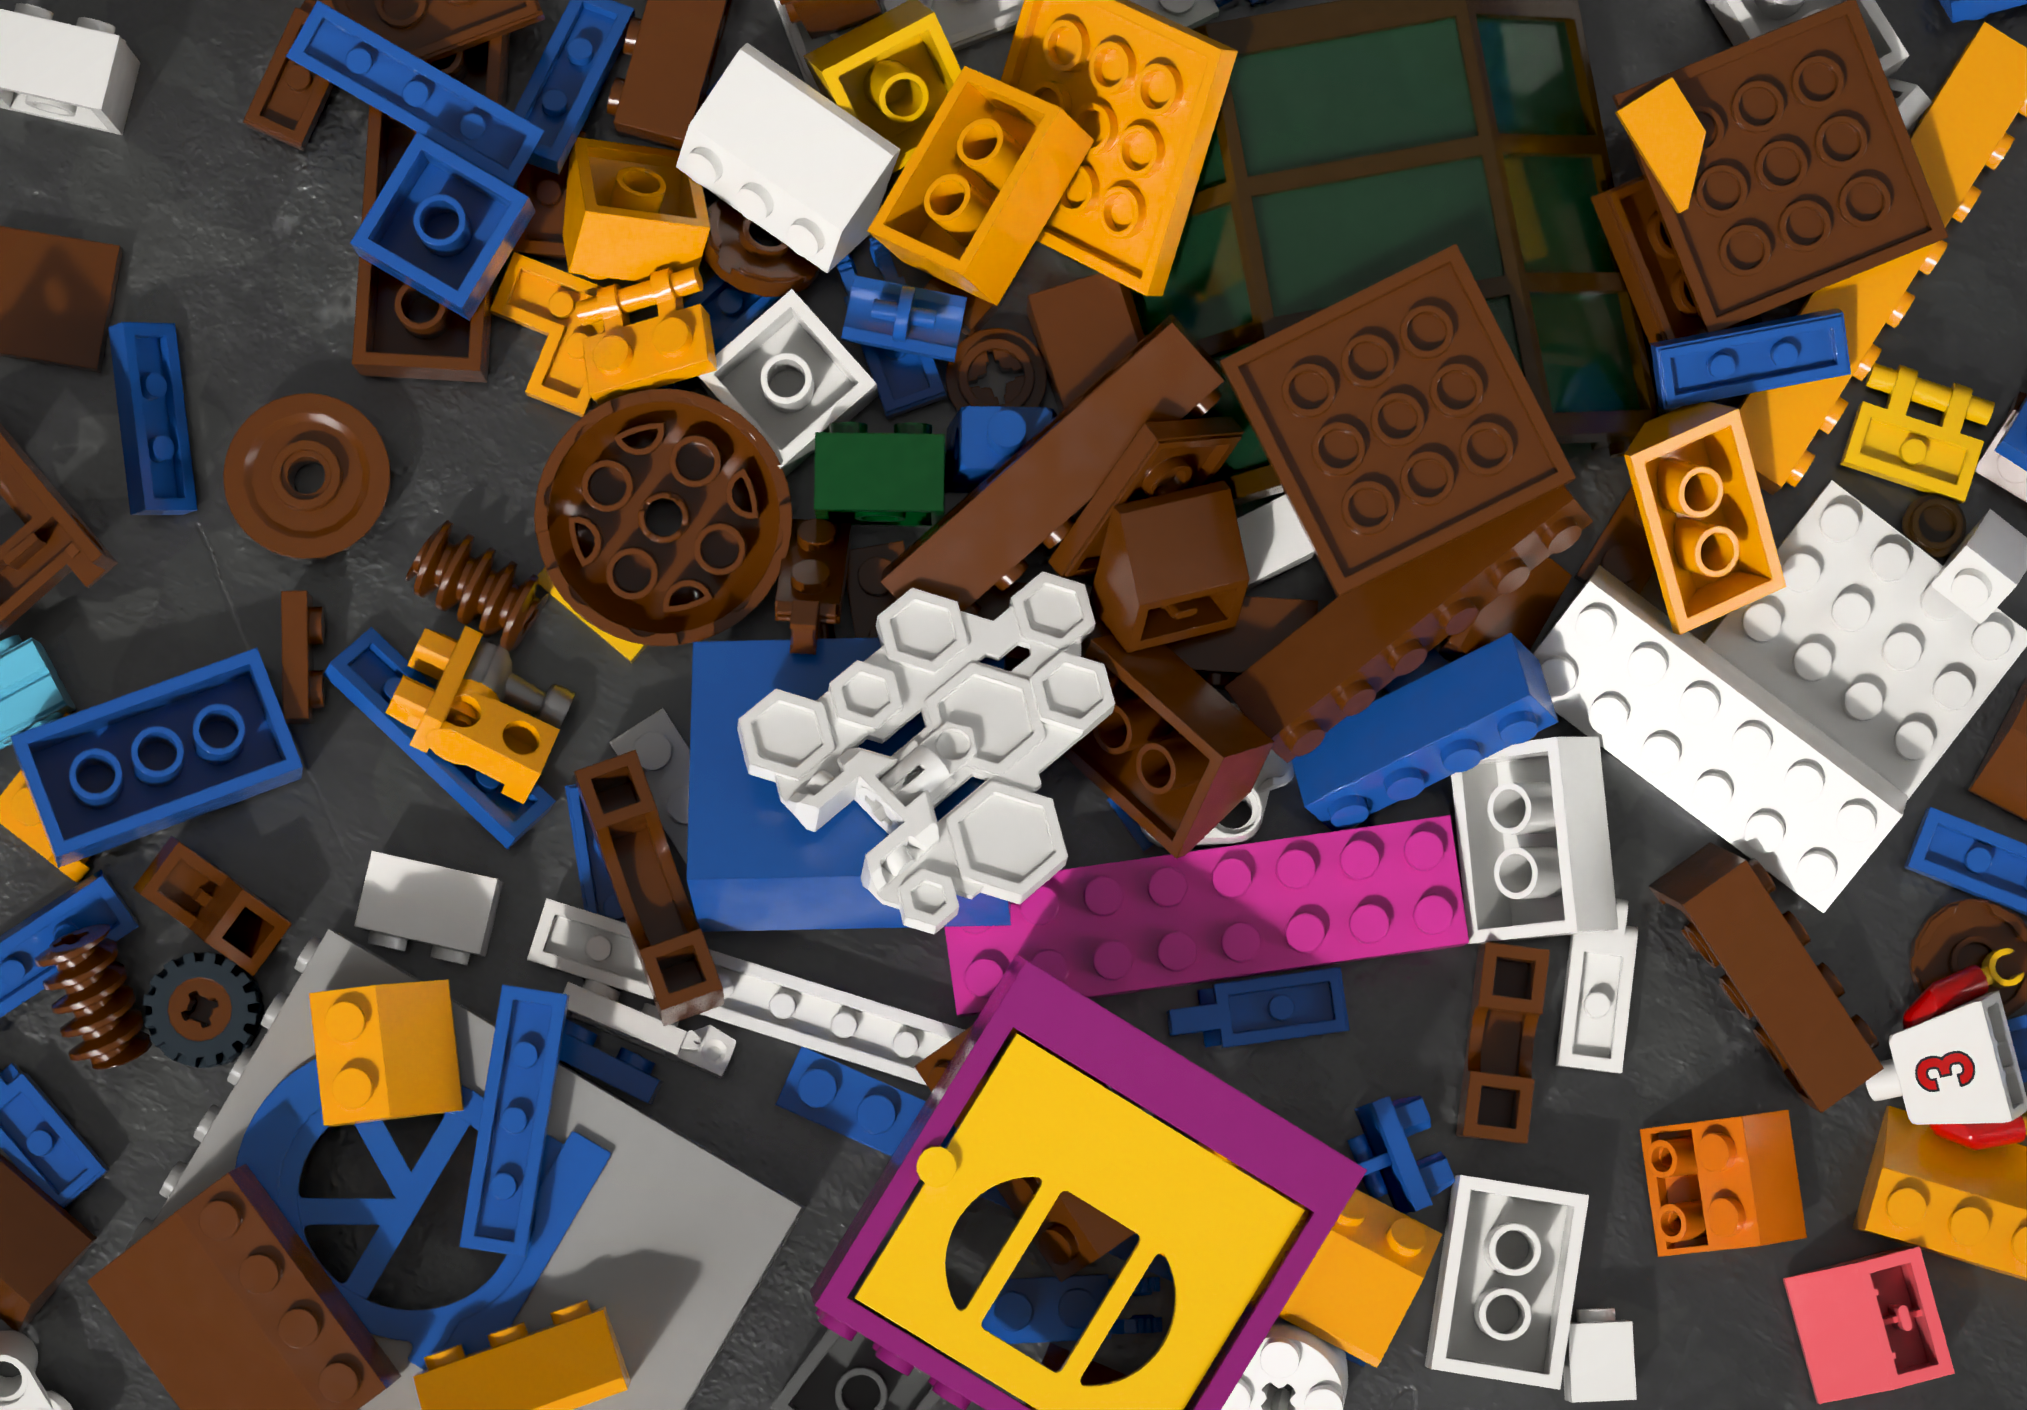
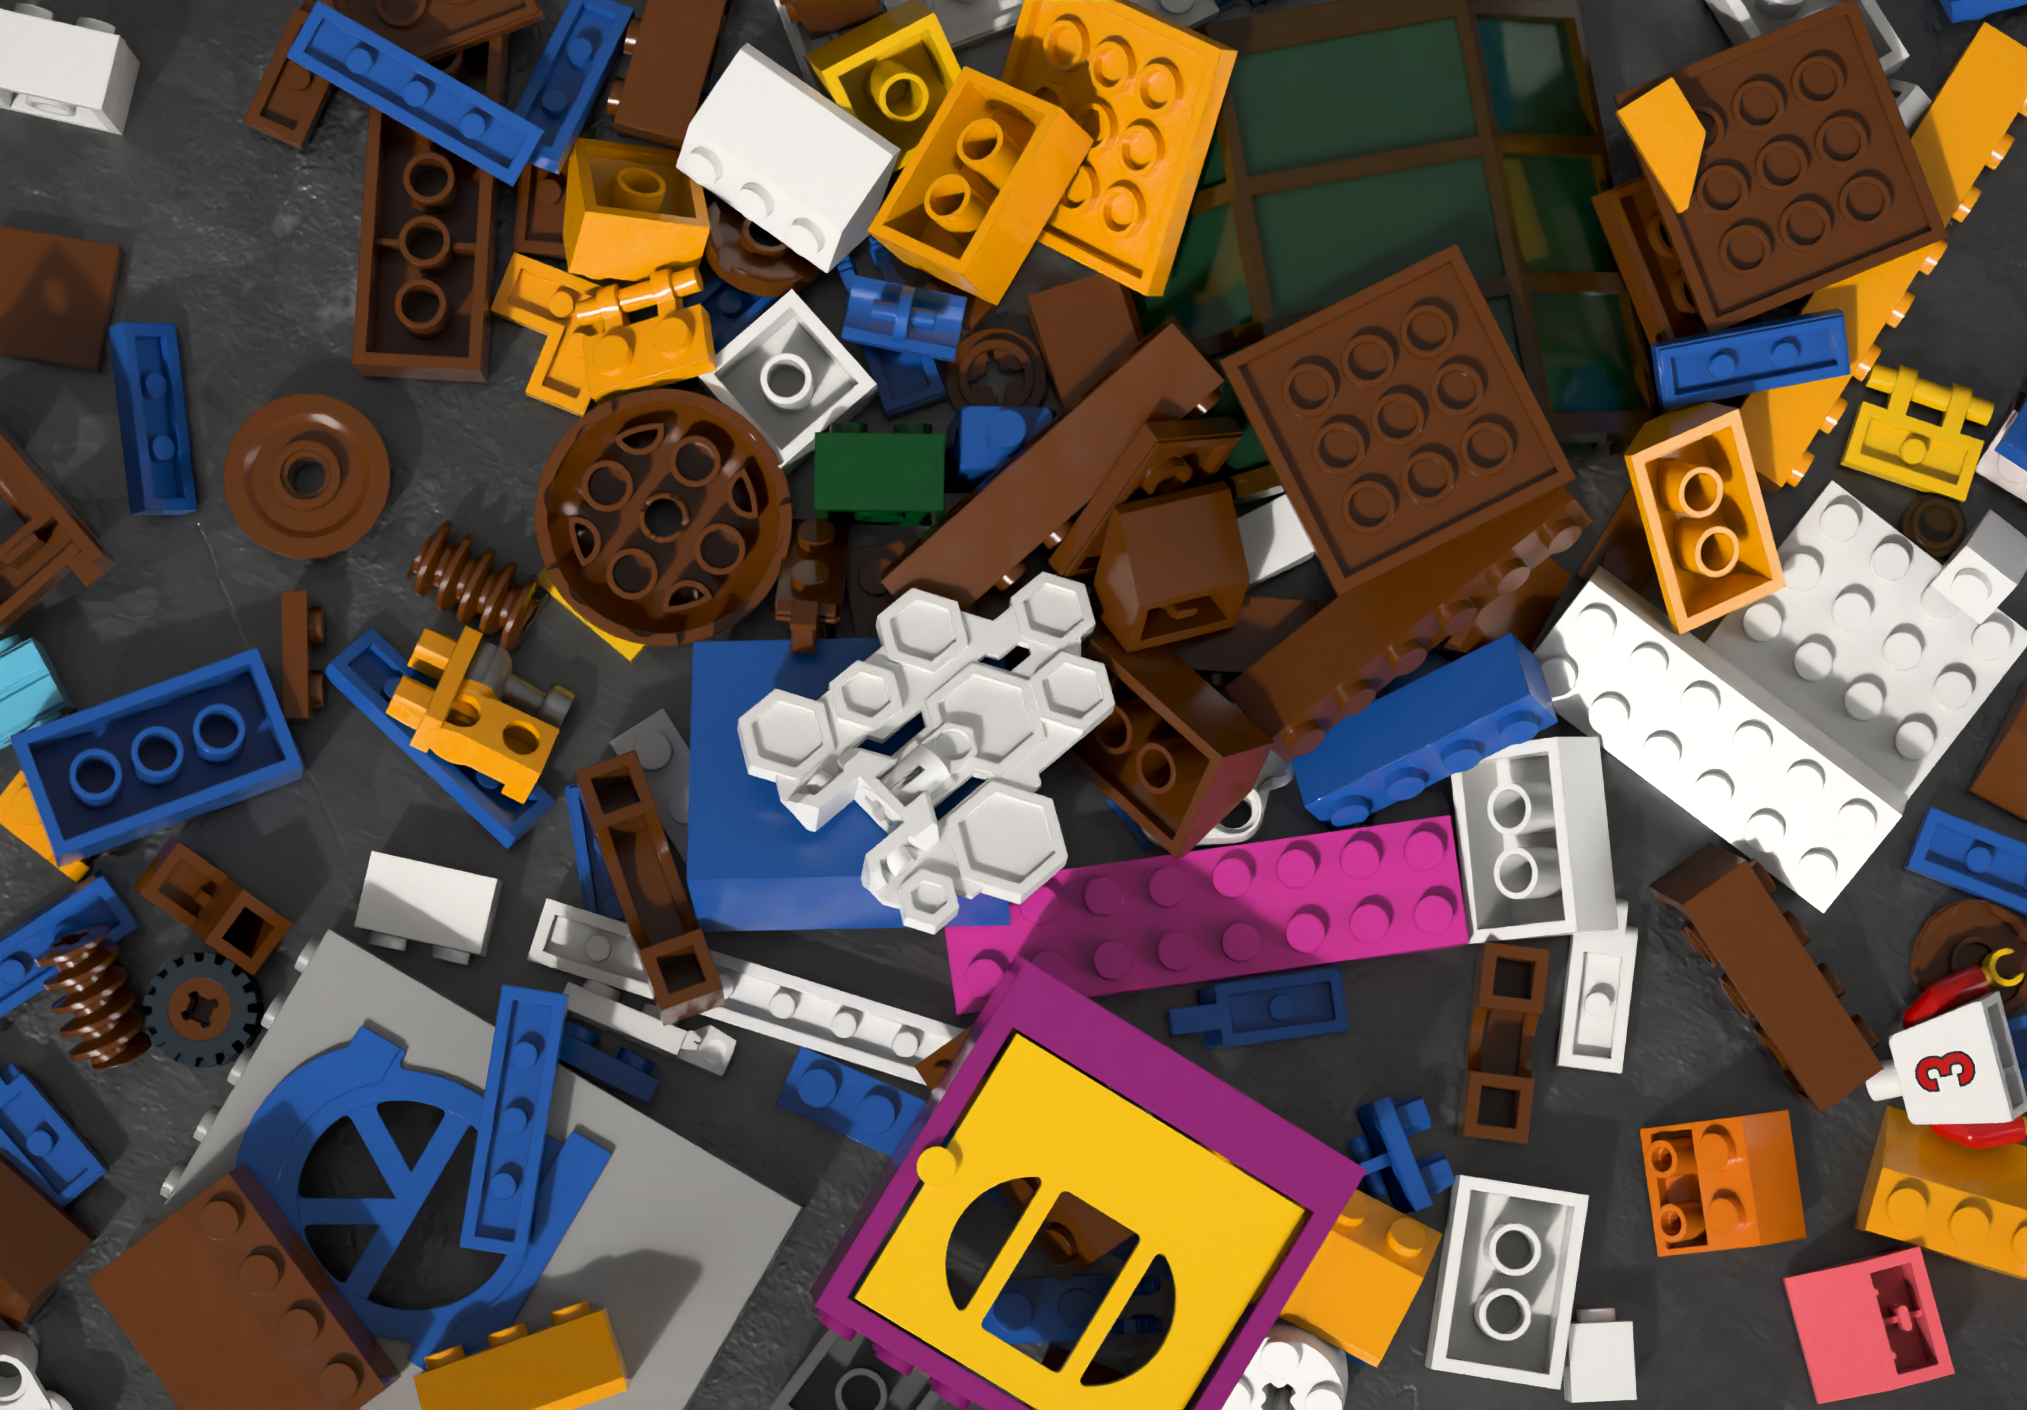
light orange slope [309,979,464,1127] -> none
blue brick [350,132,536,321] -> none

